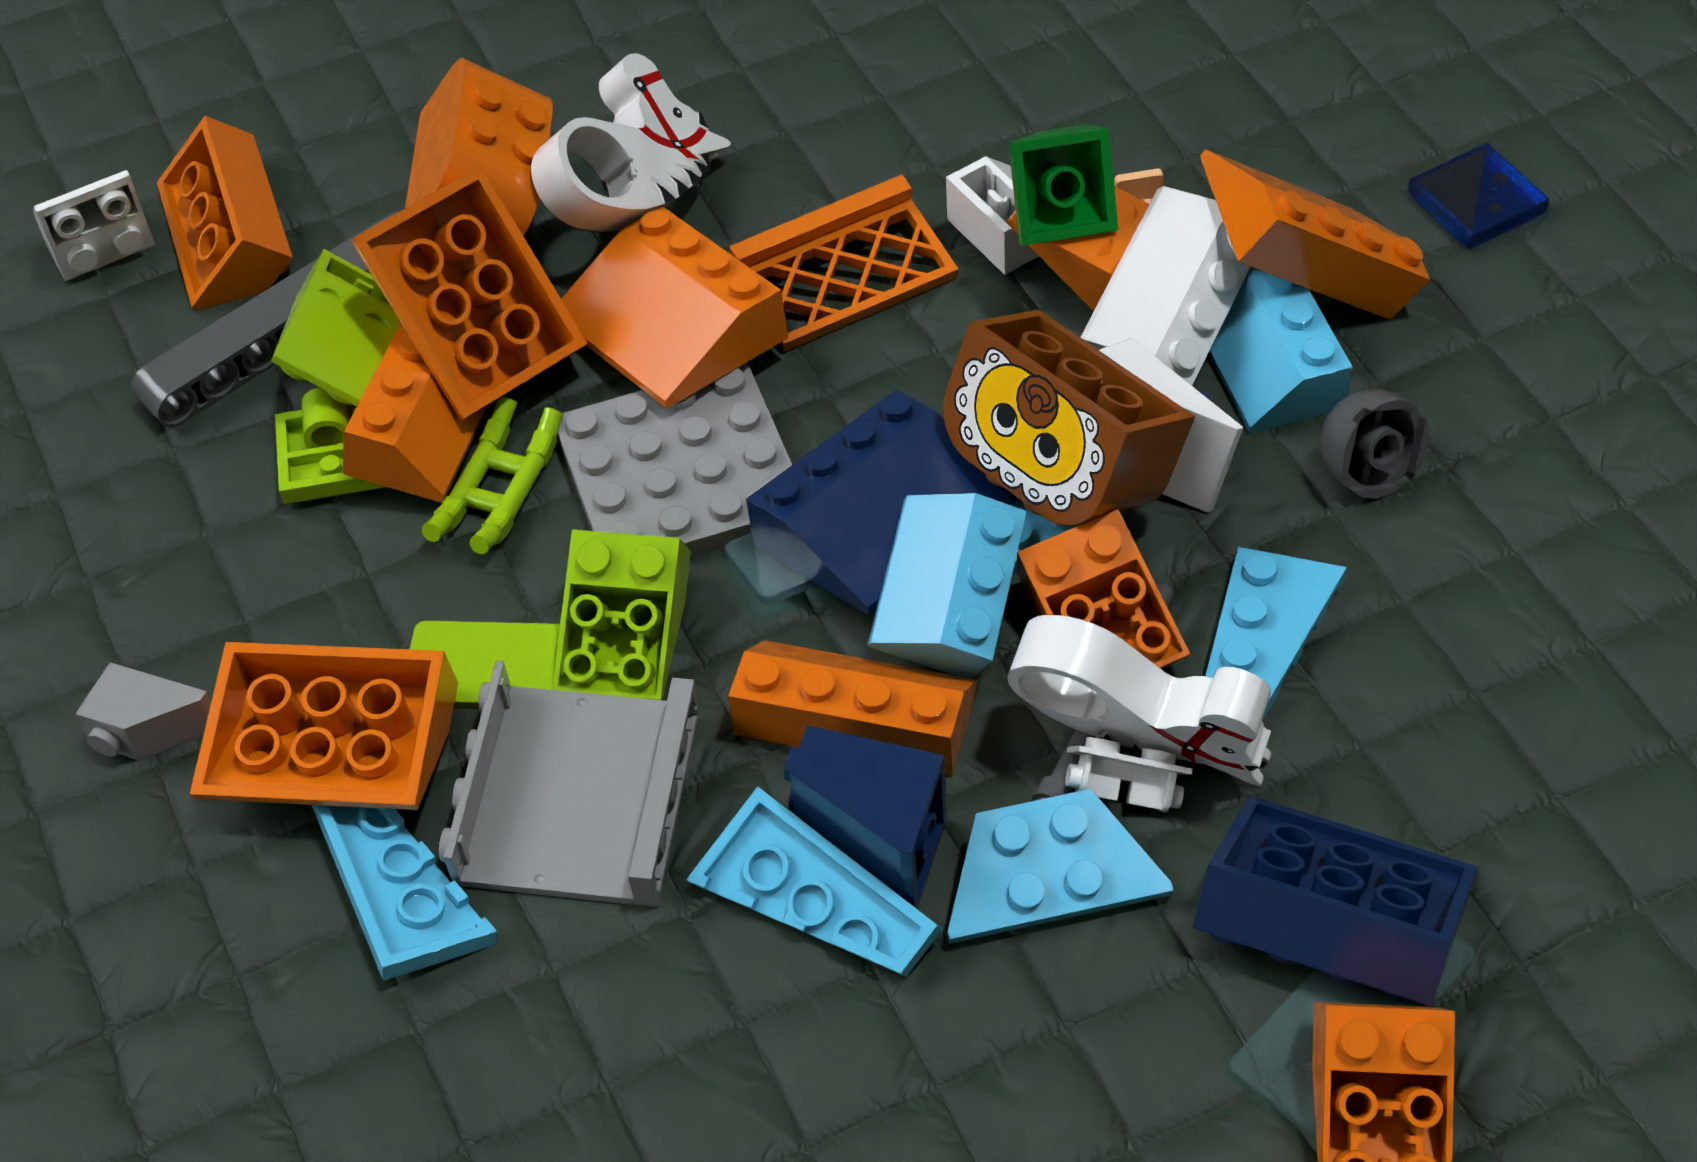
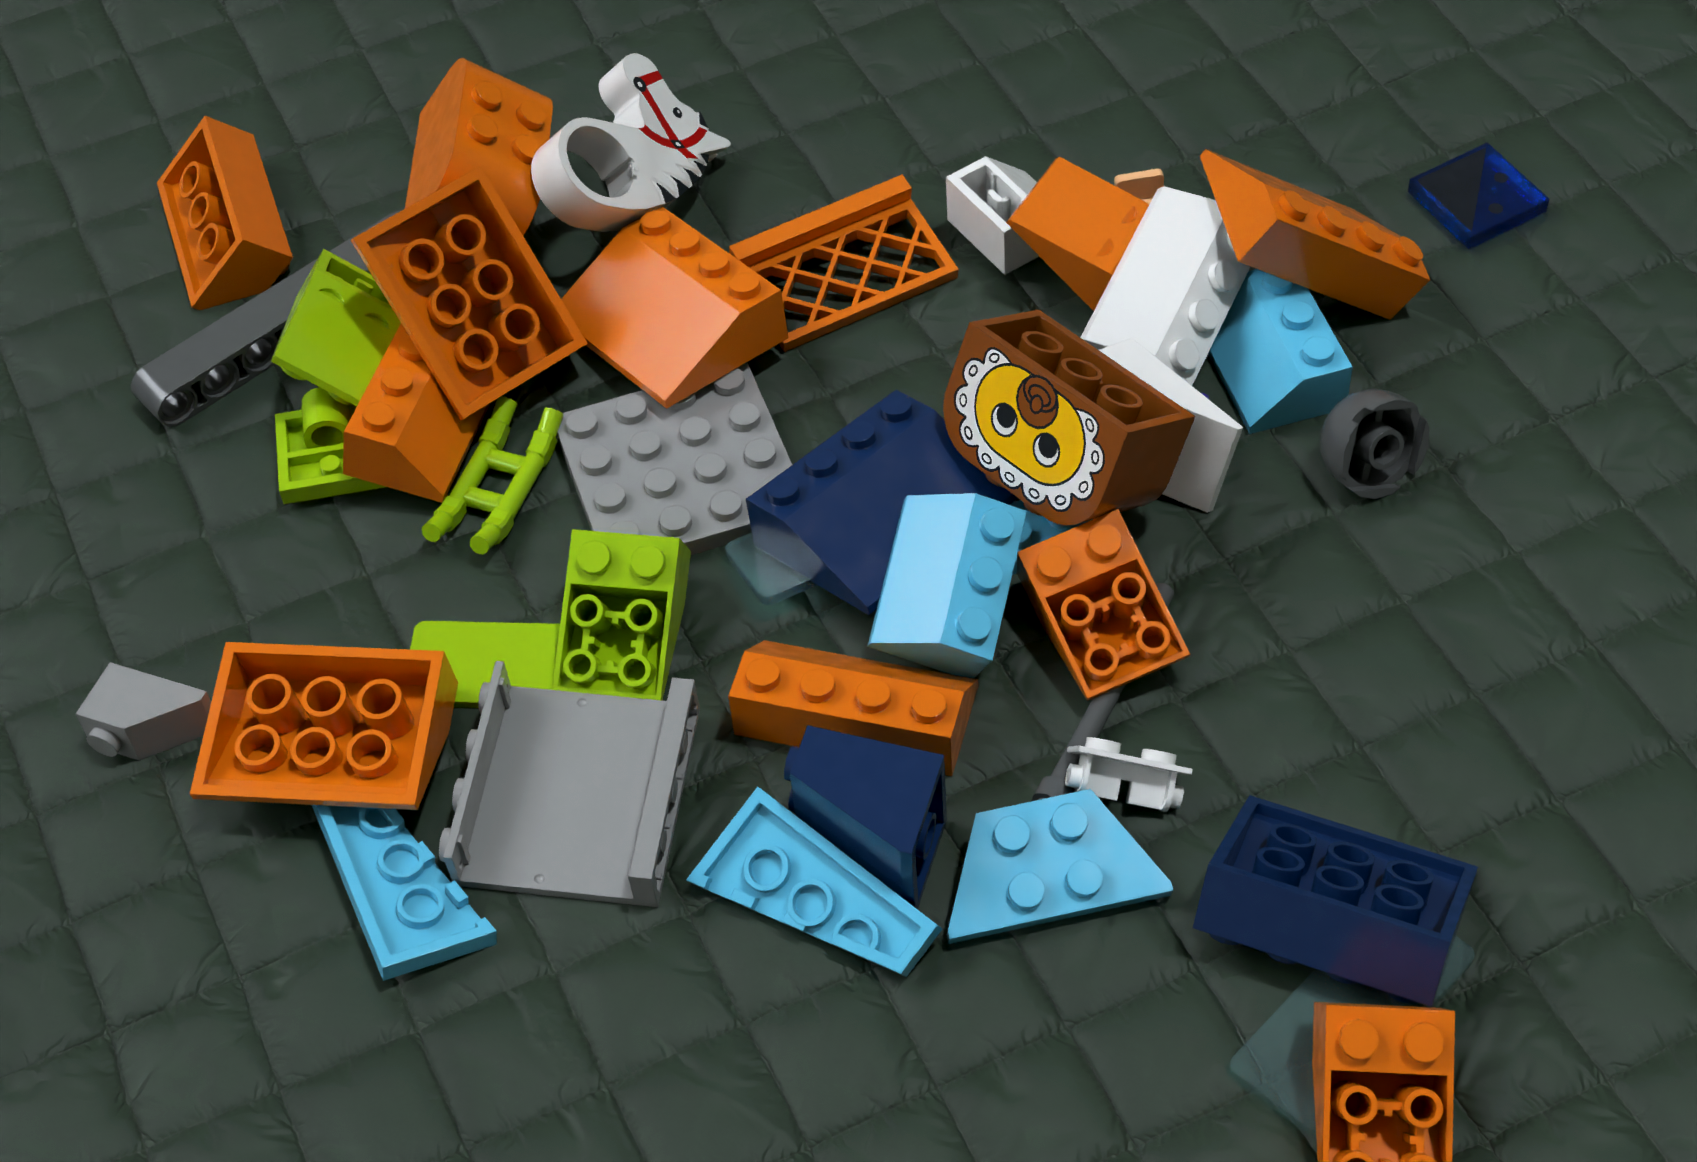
white slope [33,170,155,281] -> none
white animal [1007,615,1271,786] -> none
green slope [1008,124,1119,246] -> none
medium azure wing [1205,547,1347,721] -> none

